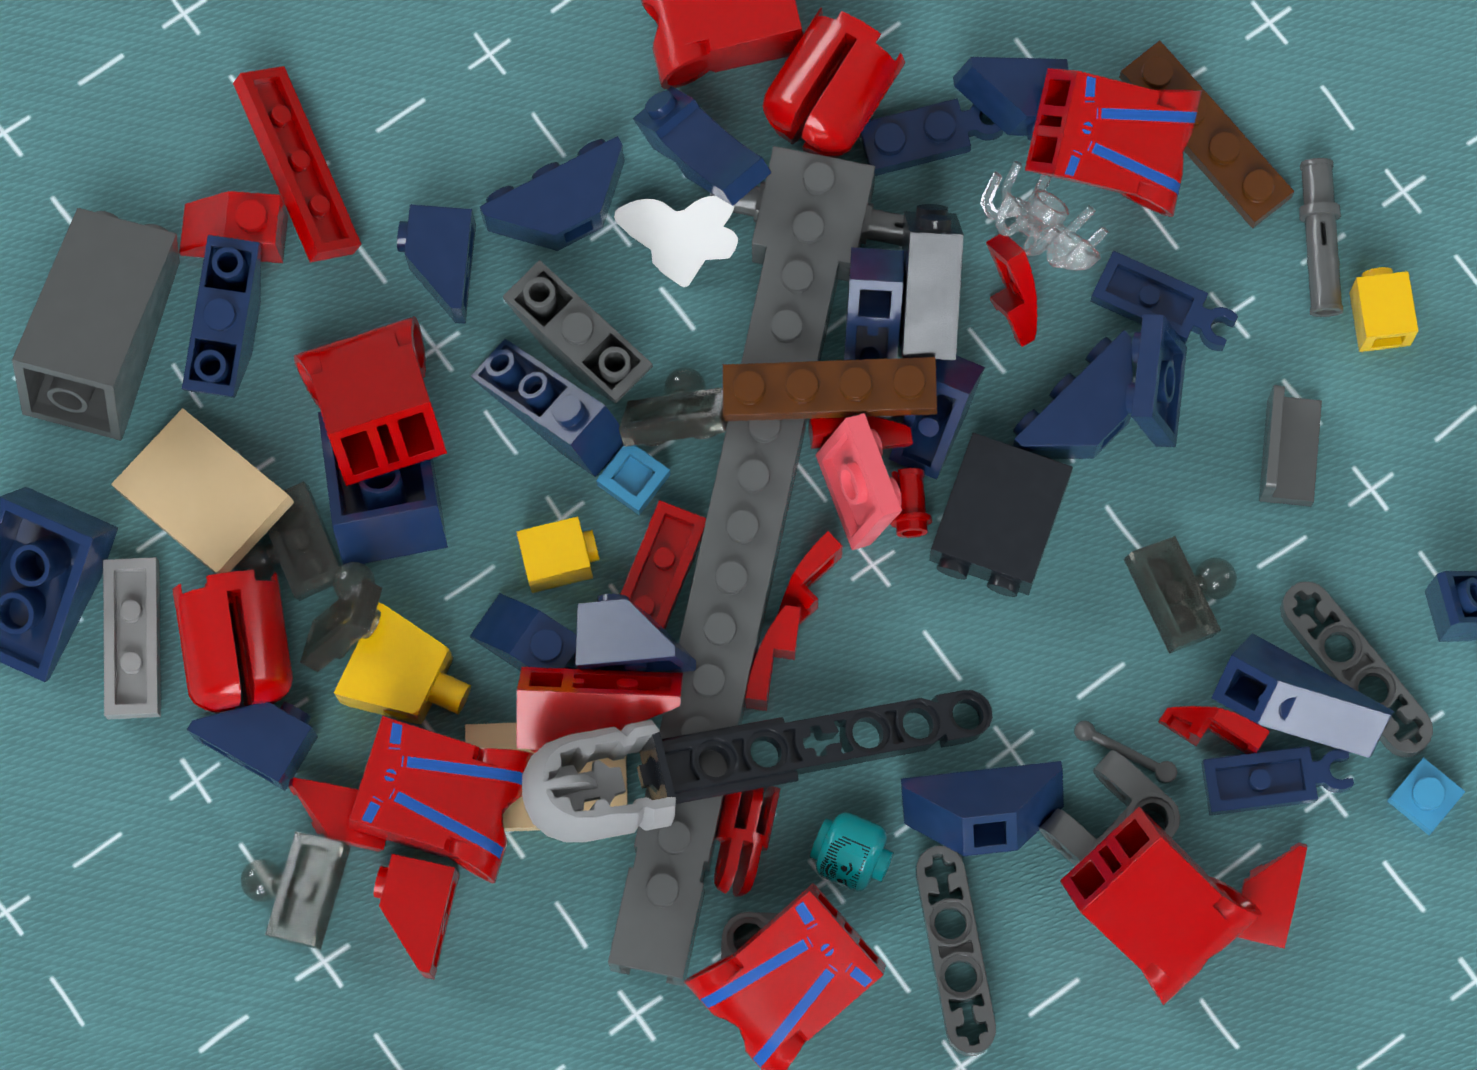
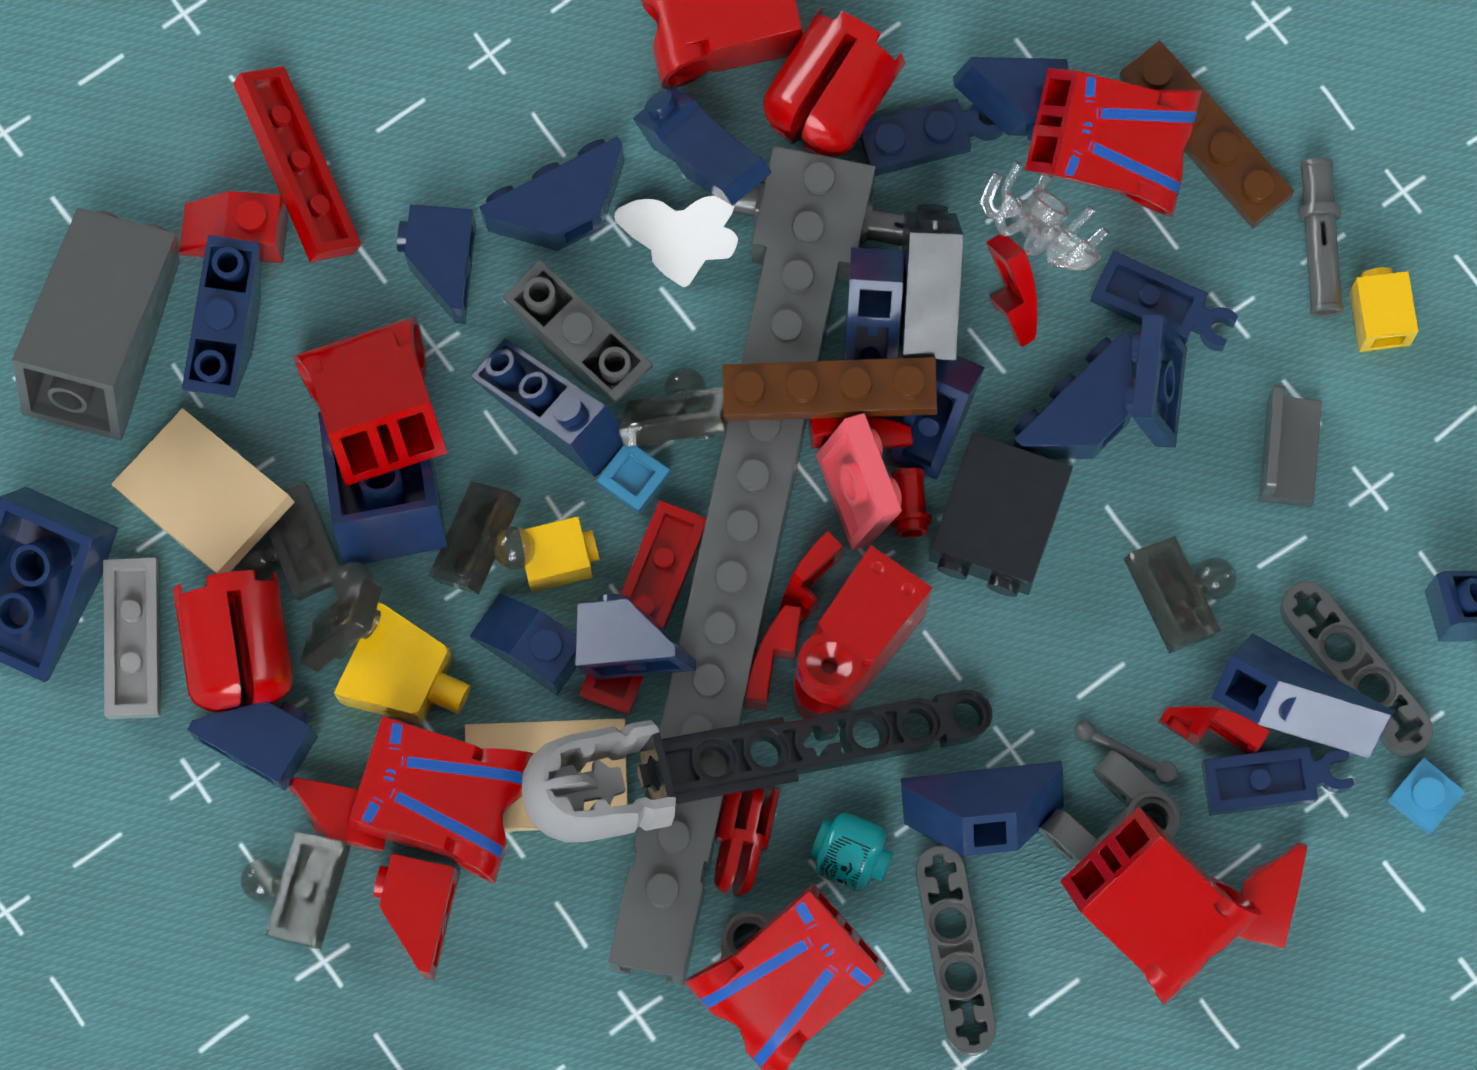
red slope [516,667,683,753] -> none
none -> clear smoke plate [428,481,535,595]
none -> red piece [792,545,933,719]

